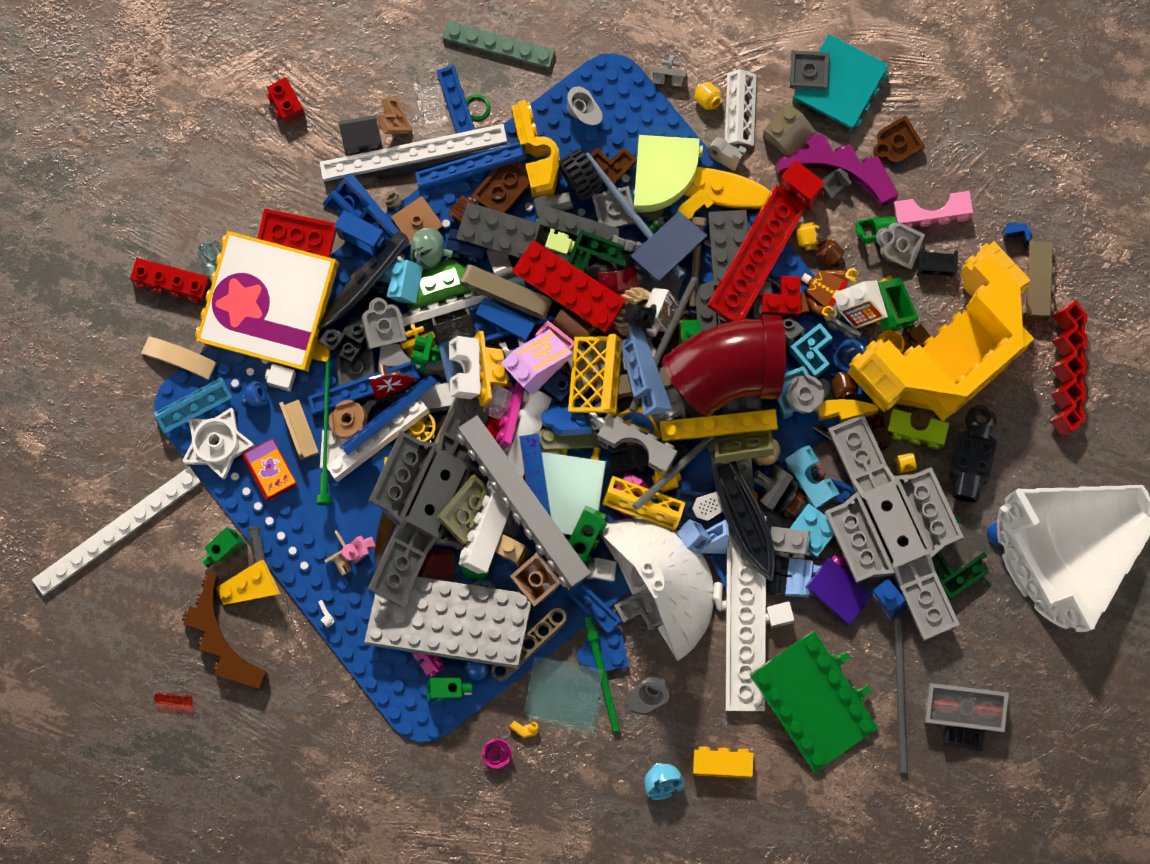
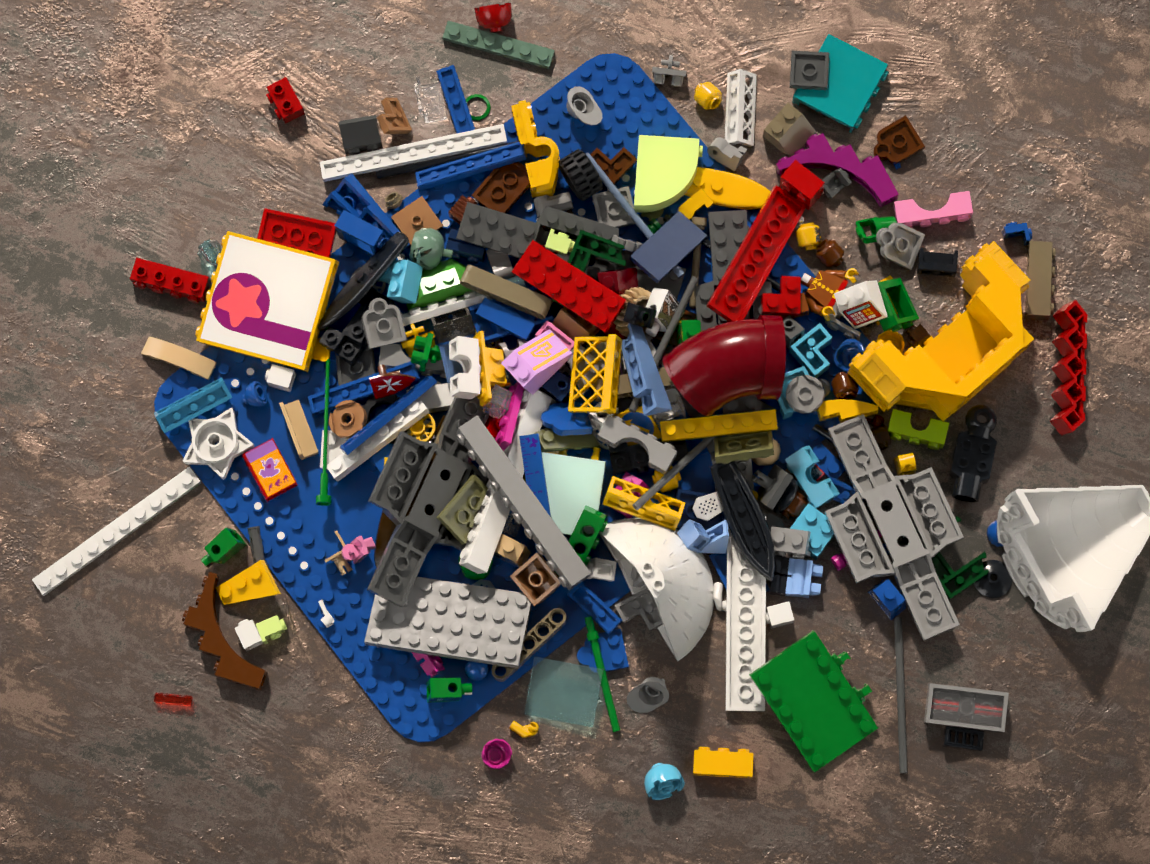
clear red piece [419,549,456,582] -> none
dark purple tile [805,557,872,626] -> none
none -> white brick [235,619,263,651]
none -> yellowish green brick [256,615,287,644]
none -> red cylinder [474,3,512,32]
none -> blue plate [812,442,846,479]
none -> black dish [974,560,1012,598]

